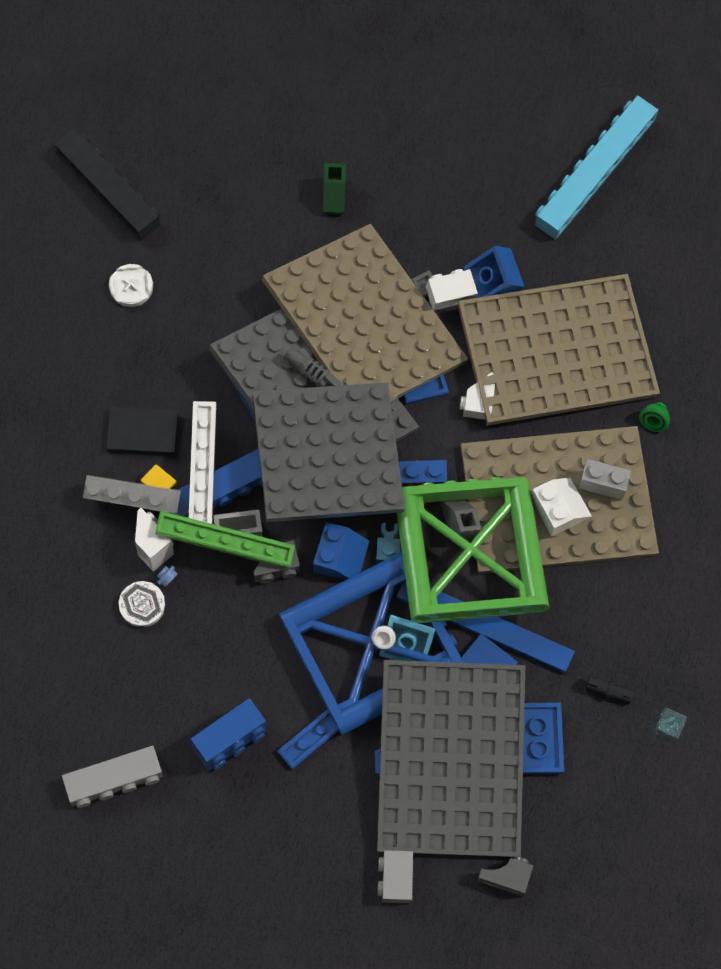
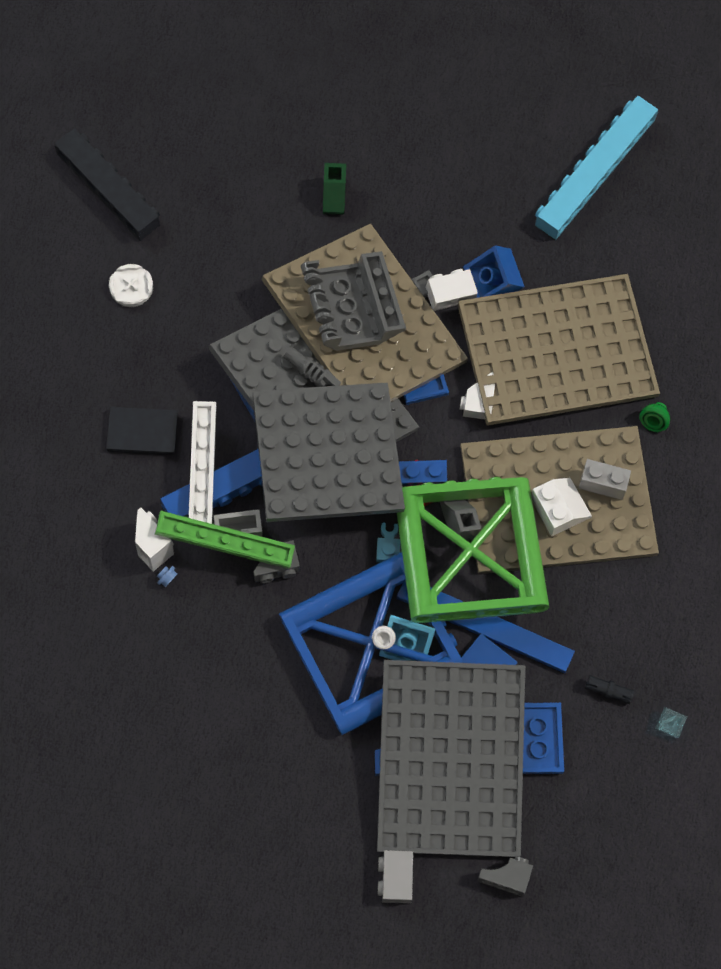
light grey brick [62,746,163,808] -> none
light grey brick [83,475,181,513] -> none
tile [119,581,165,627] -> none
yellow panel [141,465,177,490] -> none
blue brick [191,698,267,772] -> none
blue tile [277,709,339,770] -> none
blue slope [313,522,369,581] -> none
none -> dark grey slope [301,251,406,351]

